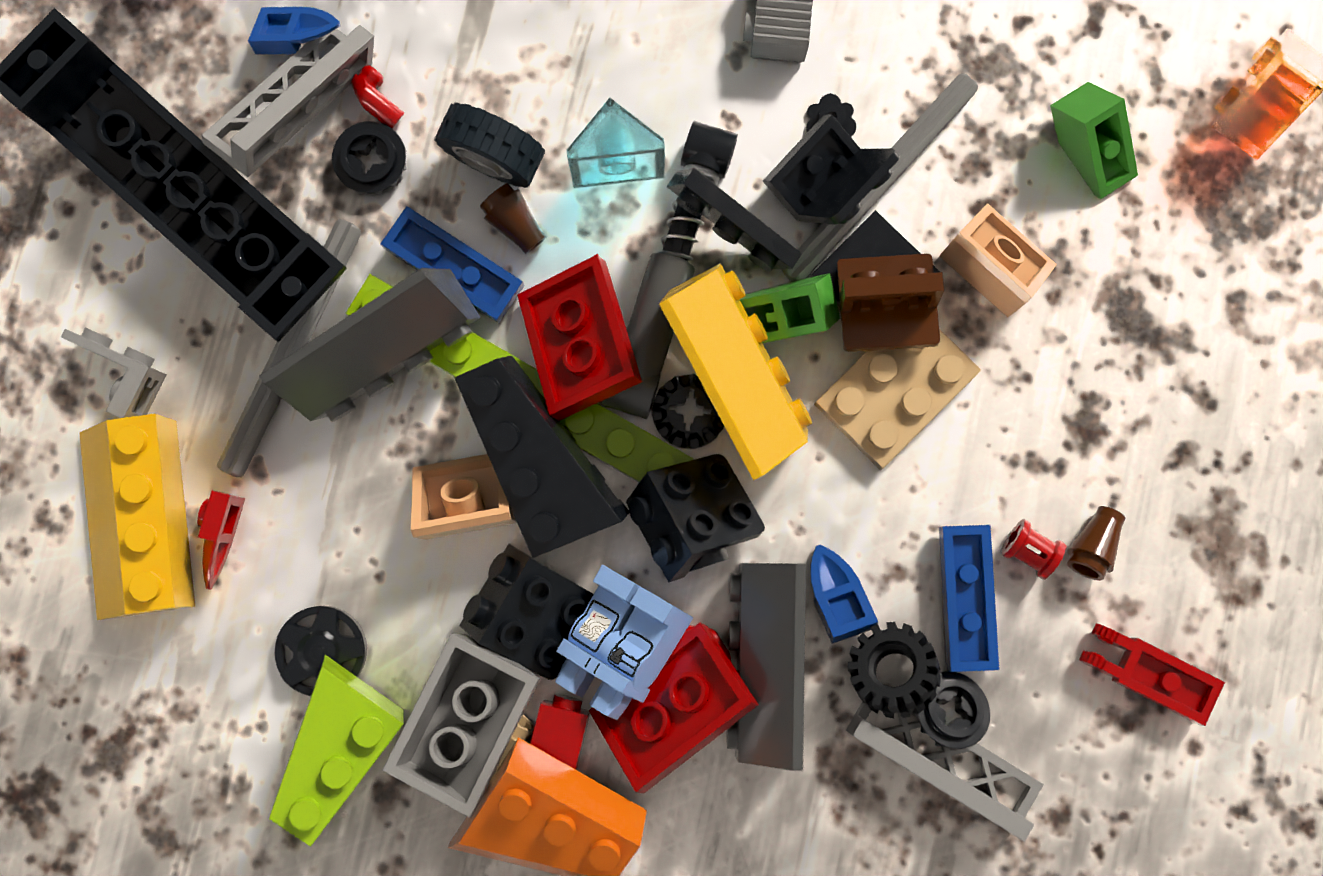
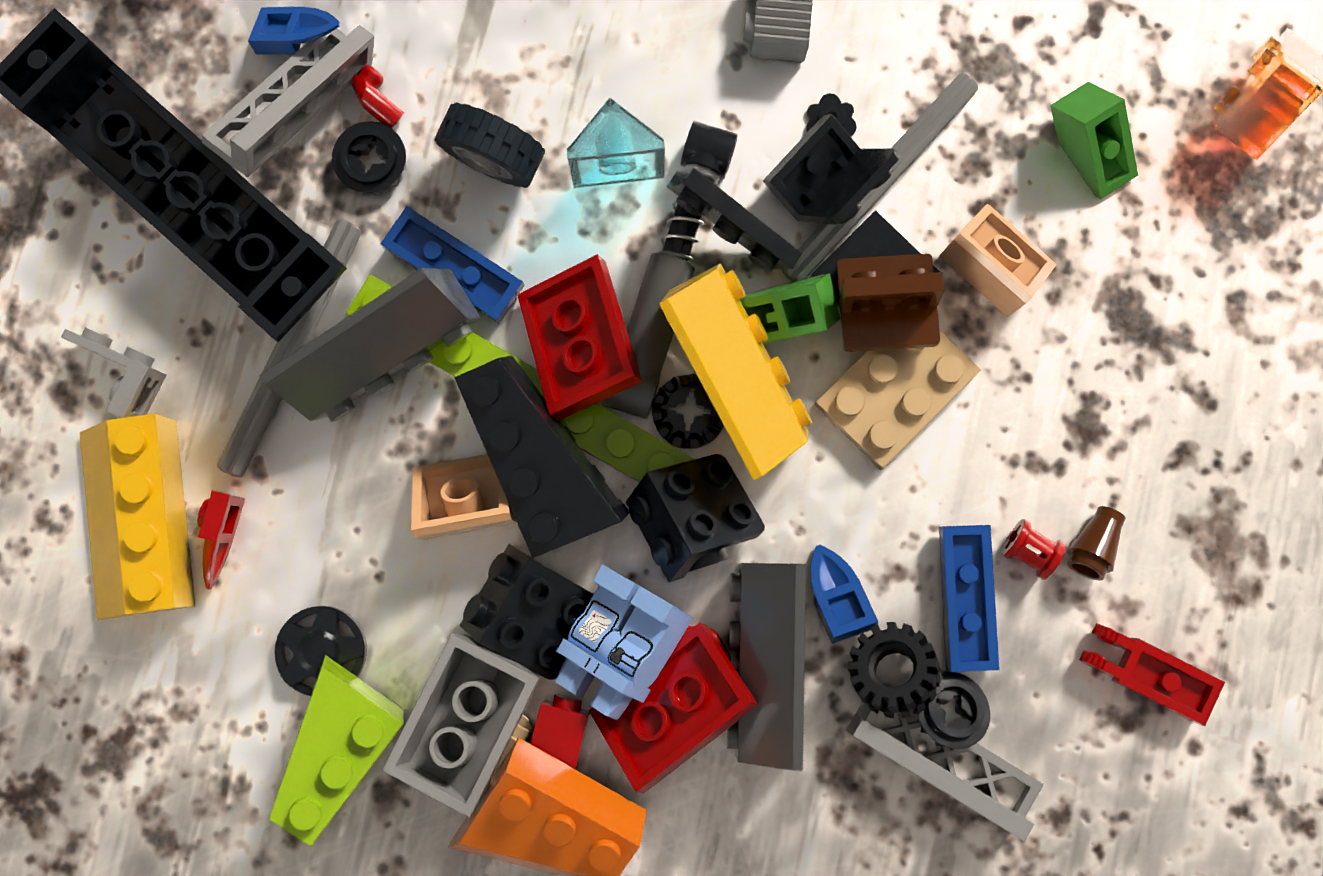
reddish brown cone [480,183,547,255] -> none

